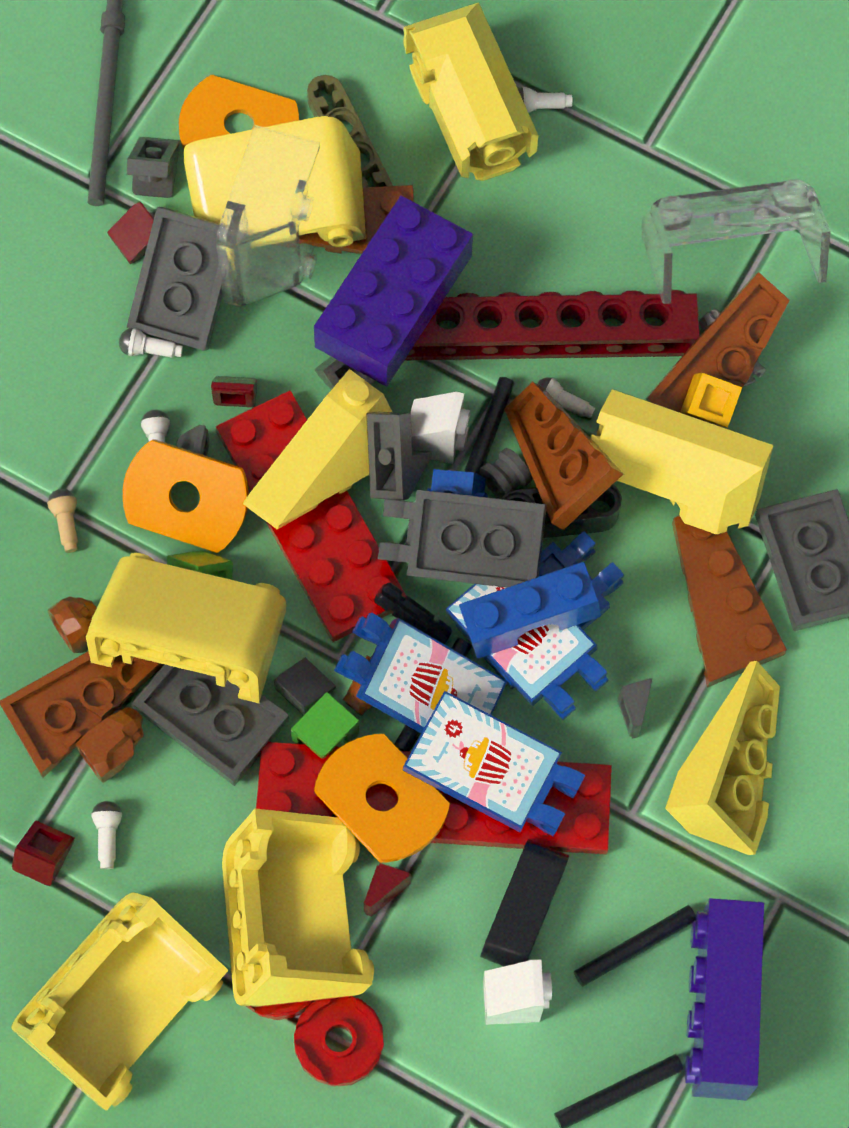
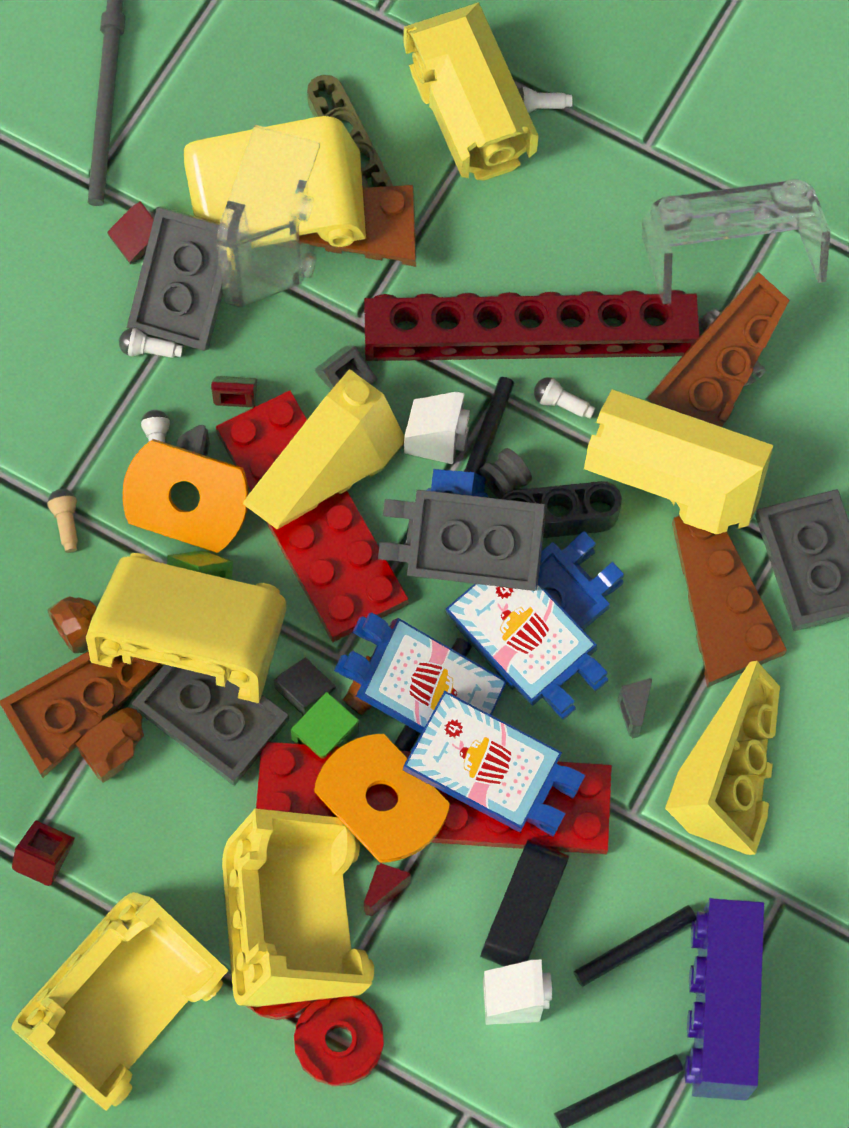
white piece [91,801,122,869] -> none
dark grey slope [127,137,180,198] -> none
light orange piece [179,75,299,149] -> none
dark purple brick [314,196,473,387] -> none
dark grey slope [367,412,432,500] -> none
black axle [374,583,452,644] -> none
blue arch [459,562,601,659] -> none
dark orange wing [504,381,623,530] -> none
yellow panel [680,373,742,428] -> none

